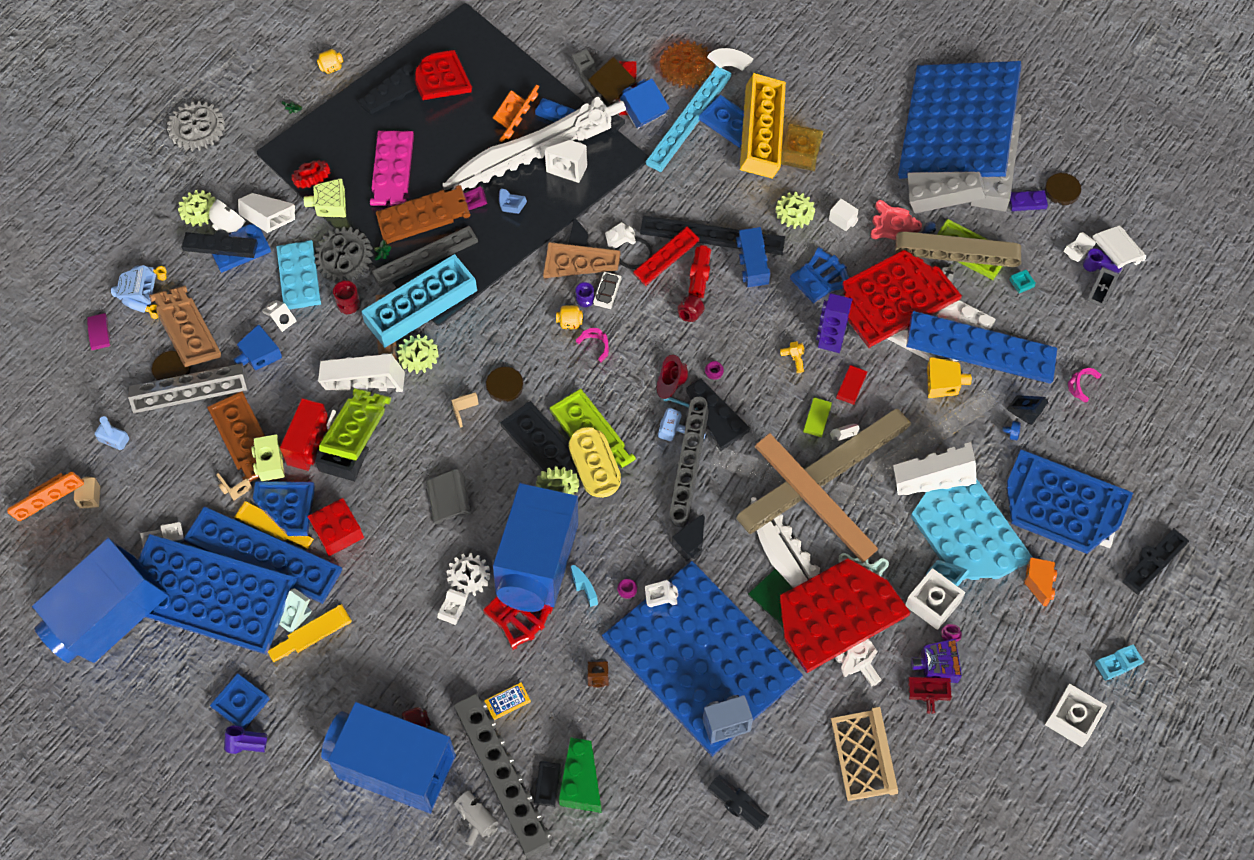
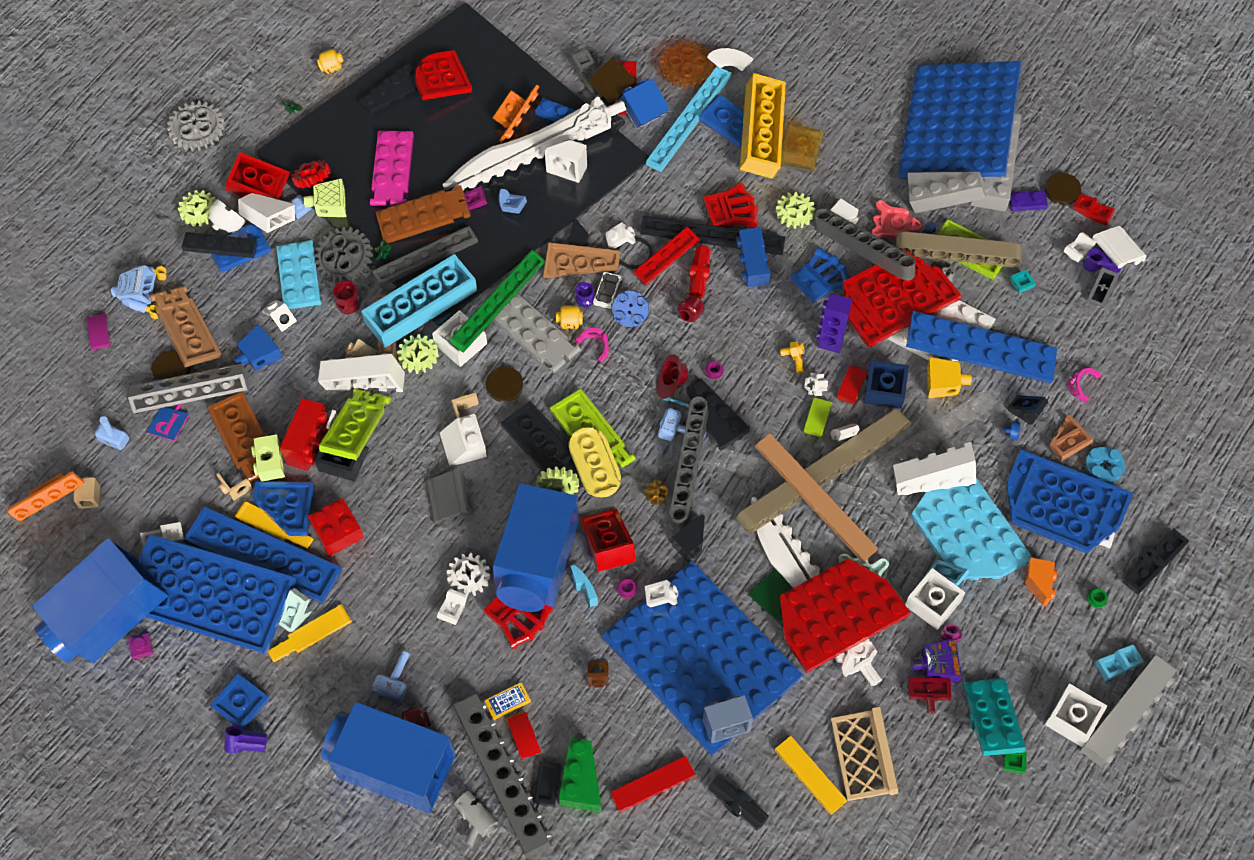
none -> magenta plate [128,633,153,660]
none -> blue piece [146,403,190,441]
none -> red slope [225,152,290,200]
none -> light blue plate [289,194,312,219]
none -> tan bracket [344,339,377,359]
none -> light blue piece [372,651,410,703]
none -> white brick [432,310,487,367]
none -> white slope [440,414,487,467]
none -> green tile [449,250,546,353]
none -> light grey hinge [493,294,581,374]
none -> red slope [507,712,541,760]
none -> red slope [579,508,636,572]
none -> red tile [610,756,696,813]
none -> plate [612,290,649,327]
none -> pearl gold gear [644,480,669,505]
none -> red plate [703,183,758,228]
none -> yellow tile [775,736,847,815]
none -> white gear [804,373,828,396]
none -> dark grey beam [815,209,915,280]
none -> dark blue brick [864,360,909,409]
none -> teal plate [963,678,1026,756]
none -> green plate [1003,751,1027,774]
none -> nougat wing [1049,414,1093,461]
none -> red slope [1073,194,1115,226]
none -> light grey brick [1080,655,1177,767]
none -> dark azure plate [1084,447,1125,484]
none -> green plate [1087,588,1108,608]

